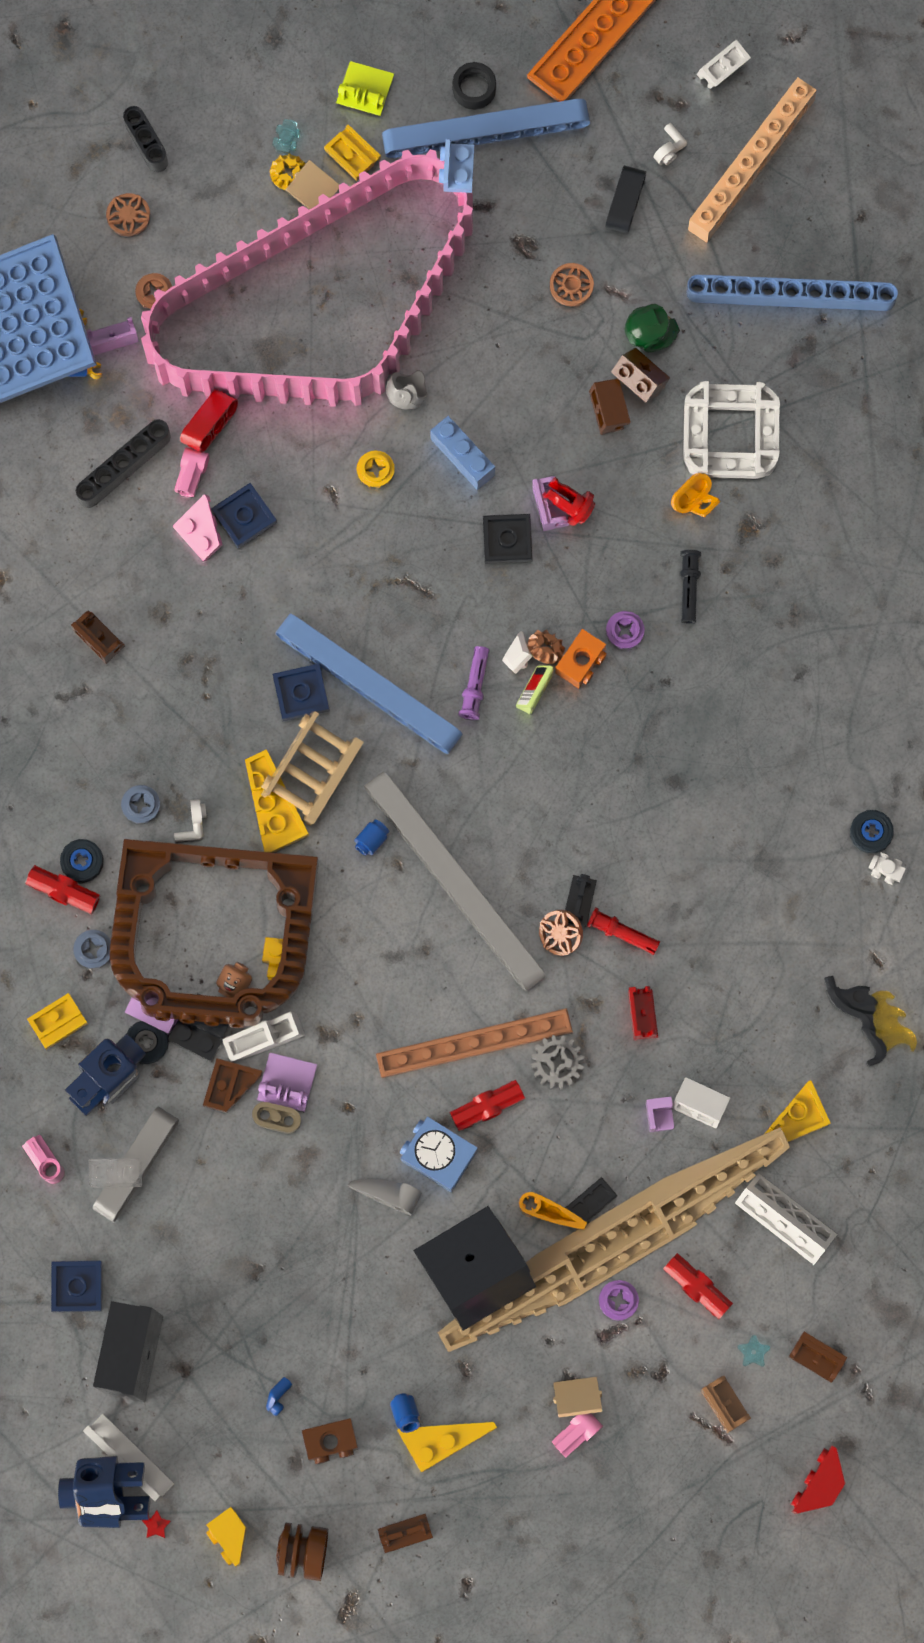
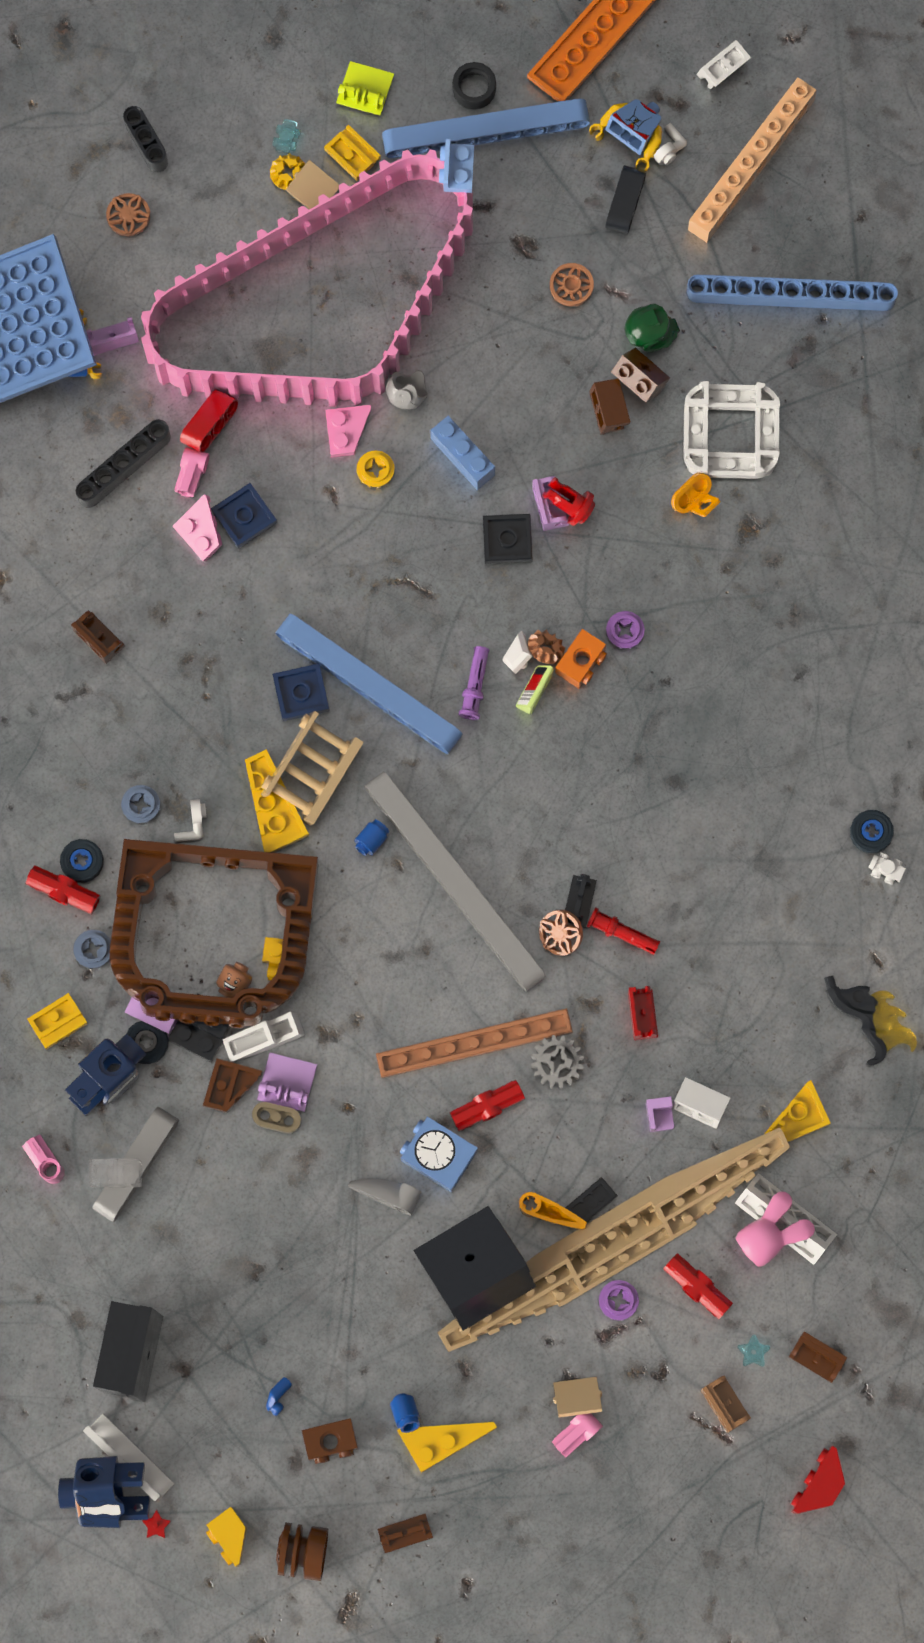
dark blue plate [51,1261,102,1312] -> none
nougat gear [135,273,172,309] -> none
black pin [679,550,701,624] -> none
none -> bright pink wing [325,405,371,458]
none -> medium blue torso [589,99,662,172]
none -> bright pink piece [735,1192,815,1267]

